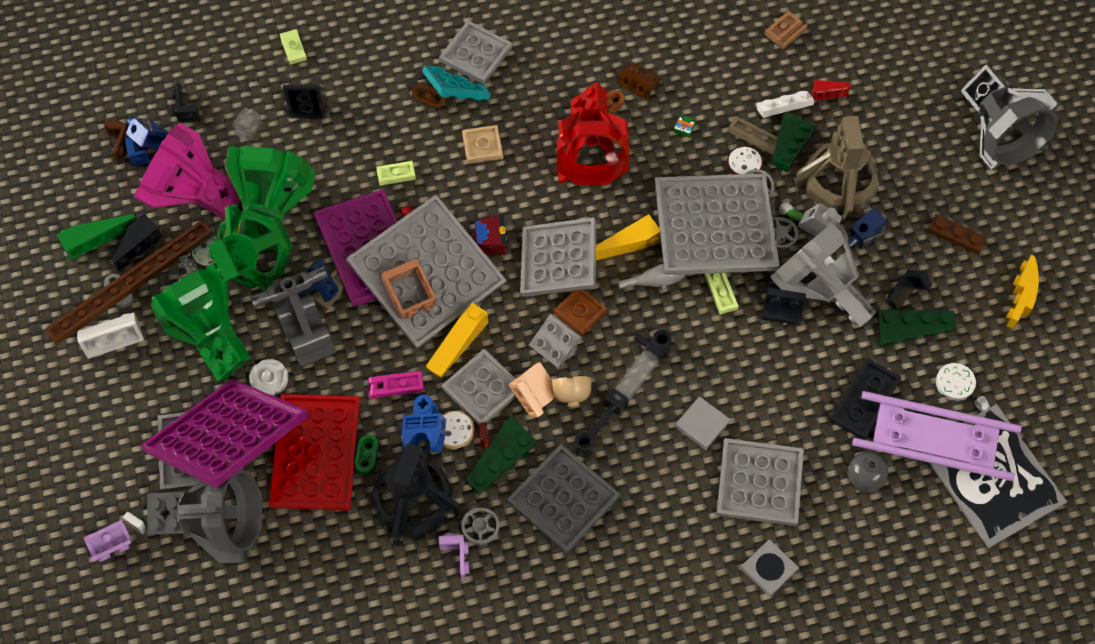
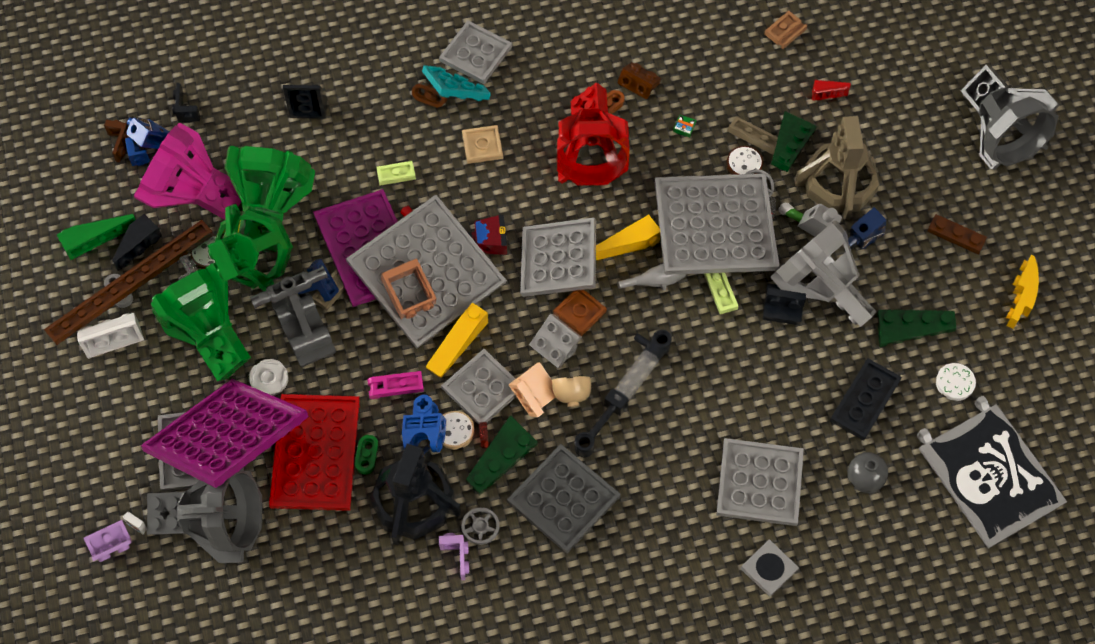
clear brick [233,107,262,140] -> none
yellowish green plate [280,29,307,65] -> none
light grey tile [675,396,731,450] -> none
white plate [757,91,814,118] -> none
light grey wheel [772,217,798,249] -> none
lavender piece [852,391,1022,481] -> none
black bracket [888,270,933,310] -> none

